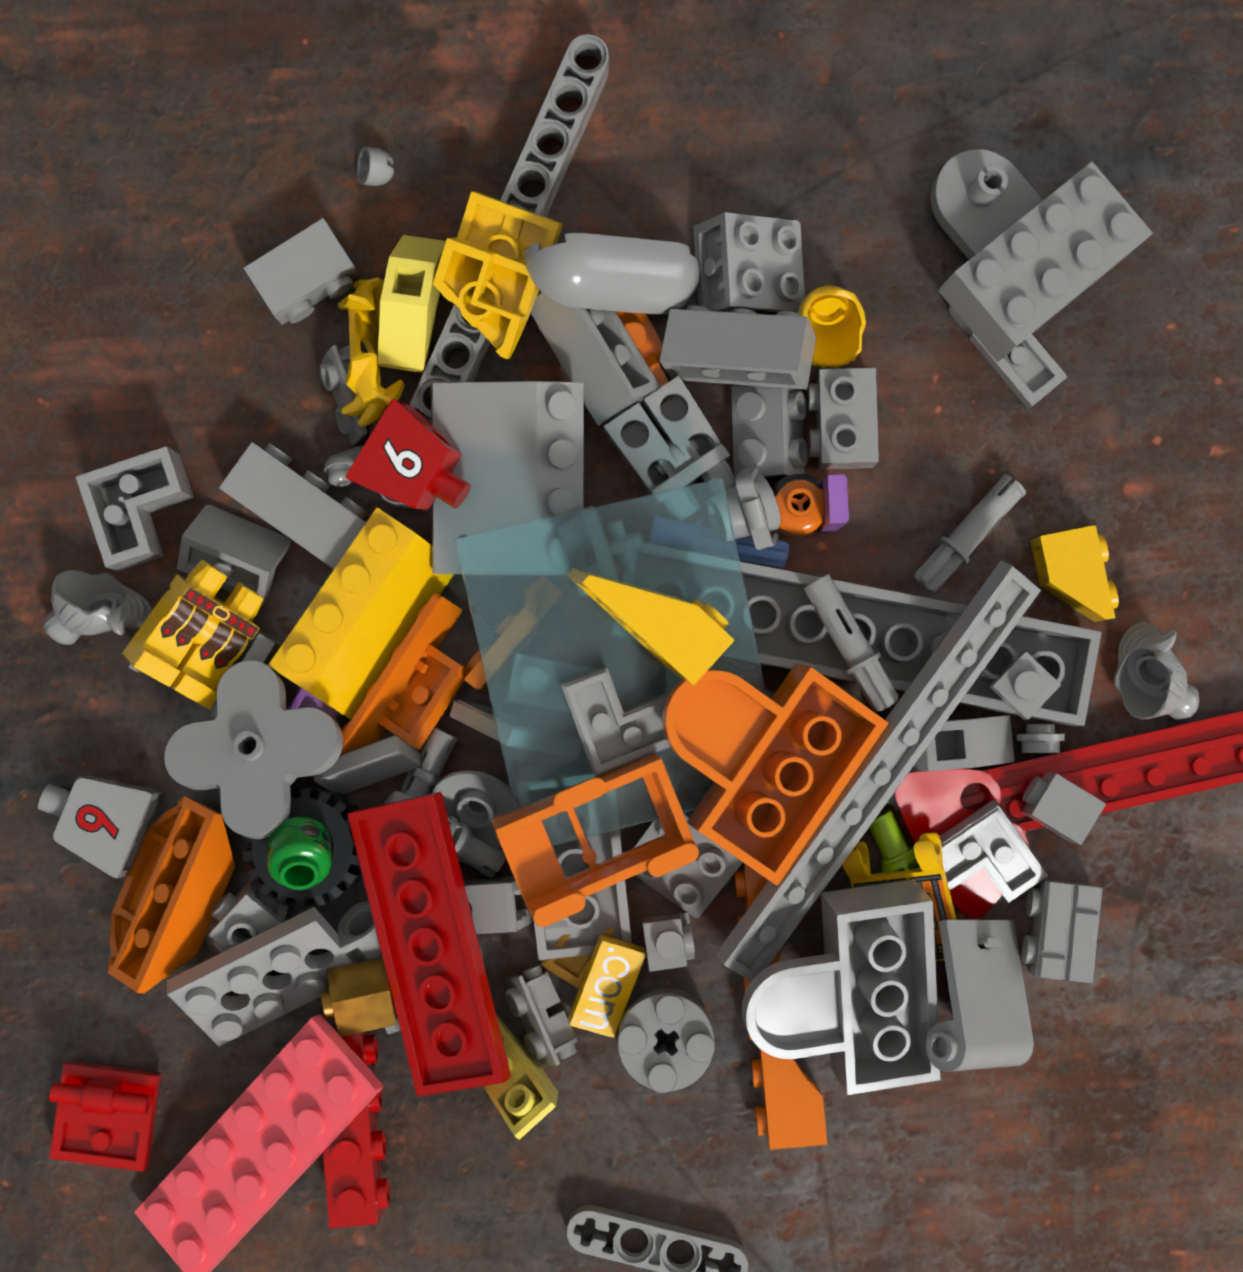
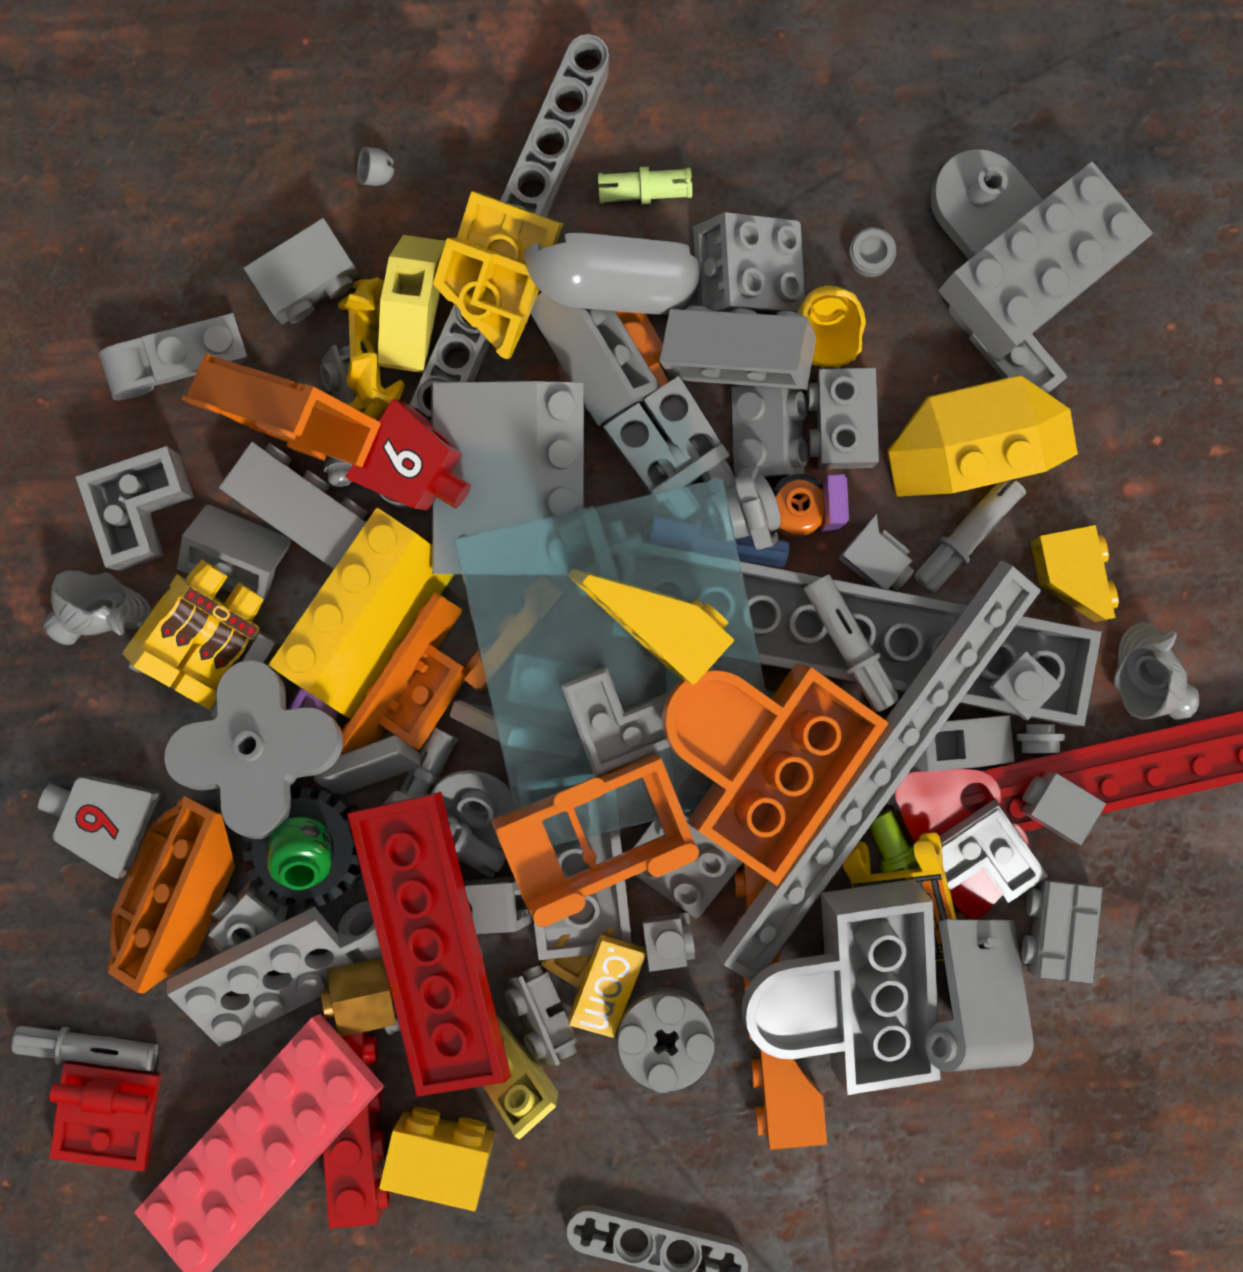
none -> light grey axle [12,1025,158,1072]
none -> light grey plate [99,313,247,400]
none -> orange piece [181,353,381,468]
none -> yellow brick [379,1107,495,1212]
none -> yellowish green pin [598,167,692,205]
none -> light grey window [838,514,915,592]
none -> light grey tile [848,227,896,277]
none -> yellow wedge [887,375,1078,497]

